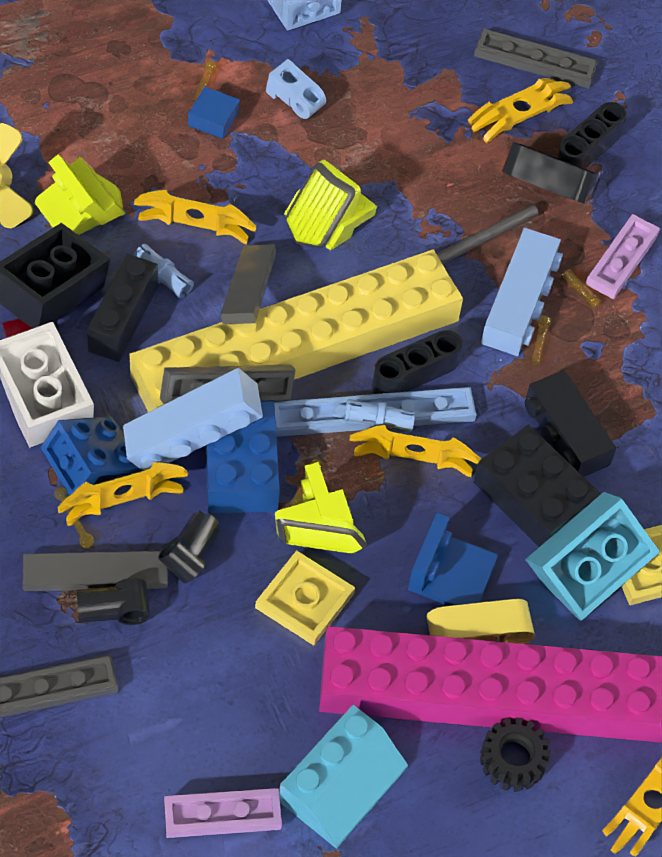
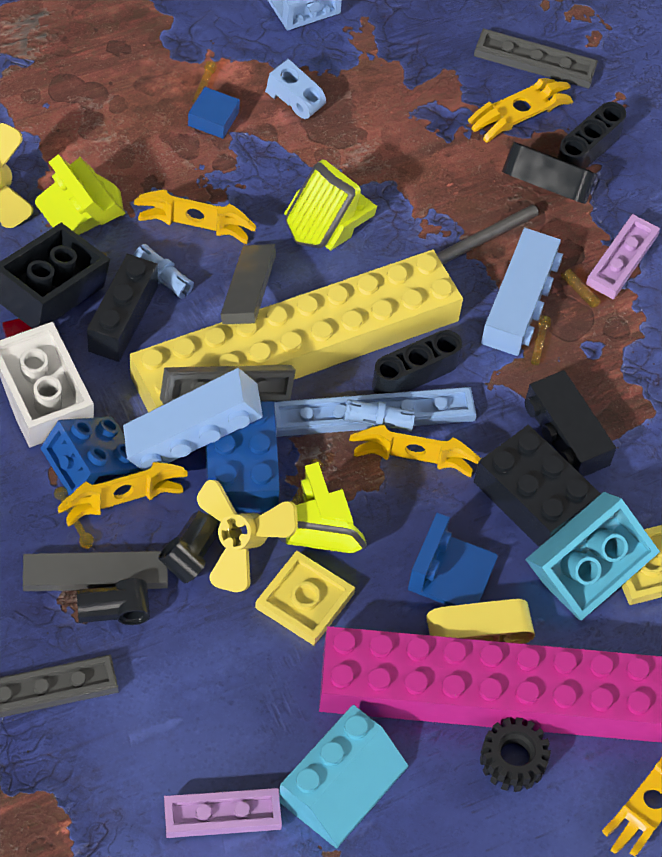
none -> light yellow piece [197,480,298,592]

